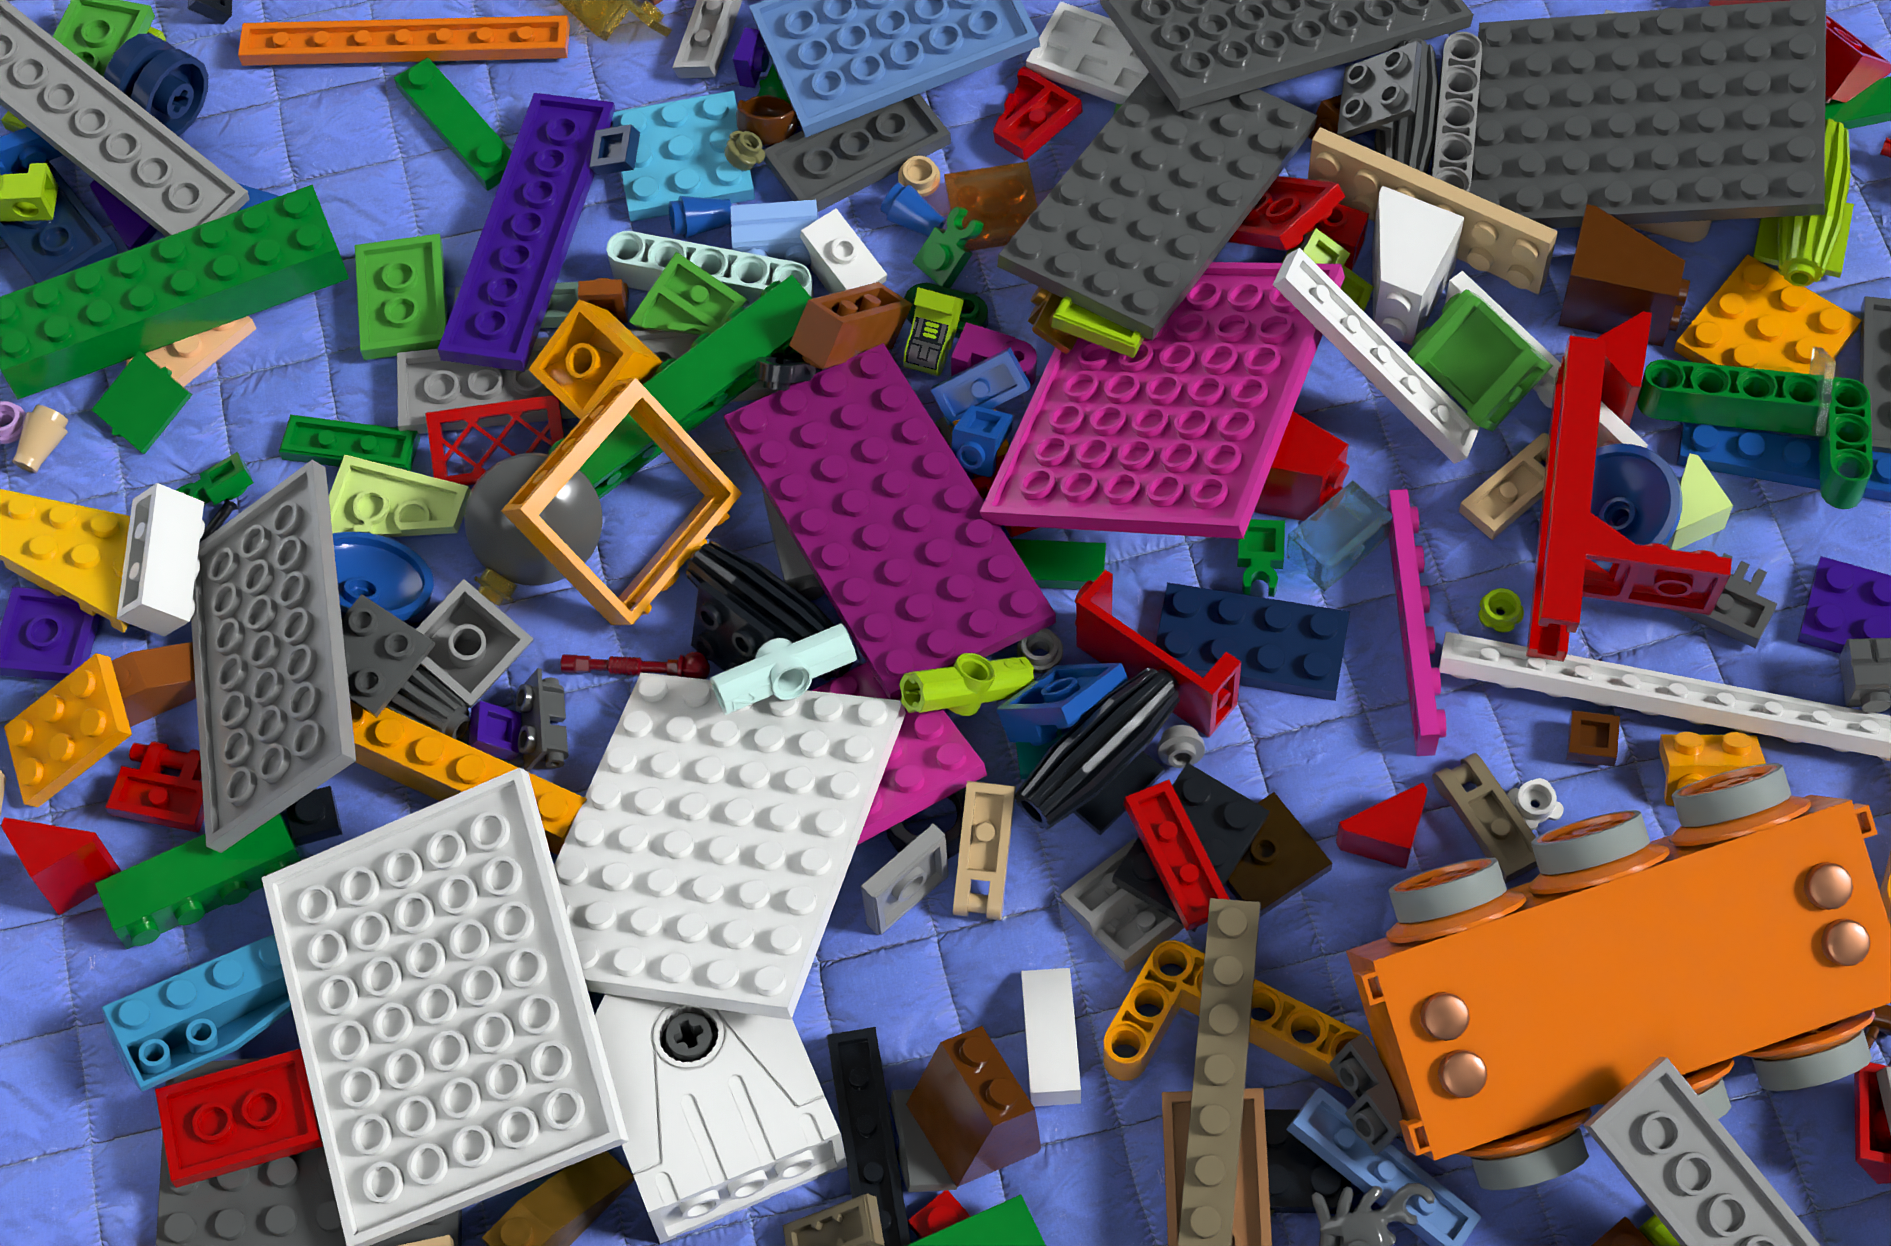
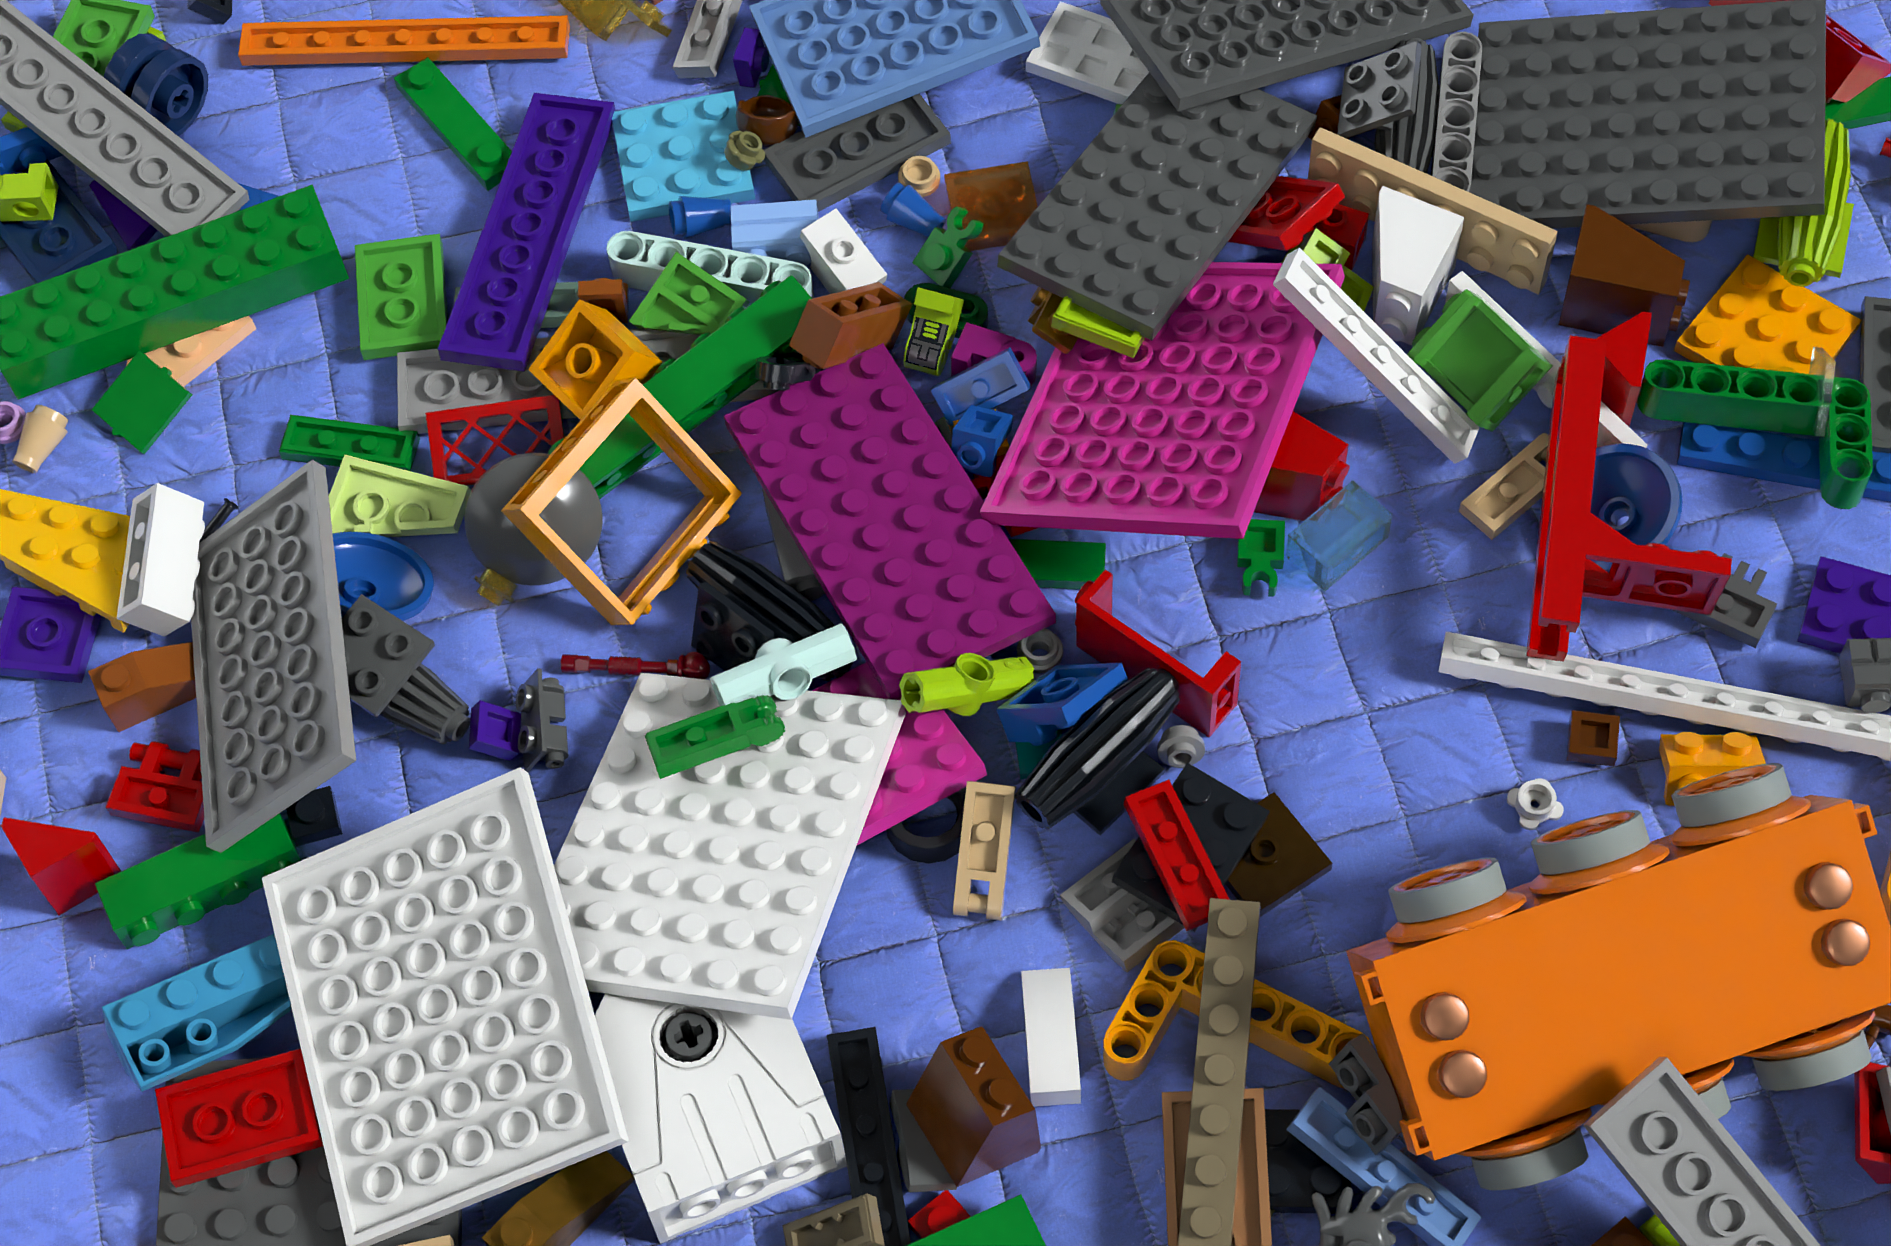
light orange plate [4,653,132,807] -> none
green plate [176,452,254,506] -> none
light orange brick [350,700,587,855] -> none
light grey slope [416,579,534,708] -> none
dark blue plate [590,124,640,175] -> none
light grey tile [861,823,949,935] -> none
red wing [993,66,1083,161] -> none
dark blue plate [1155,582,1350,701] -> none
red slope [1336,782,1428,869] -> none
dark pink plate [1385,489,1446,756] -> none
dark tan plate [1432,753,1538,883] -> none
lime plate [1478,588,1524,633] -> none
yellowish green slope [1666,453,1733,550] -> none
none -> green hinge [644,695,785,779]

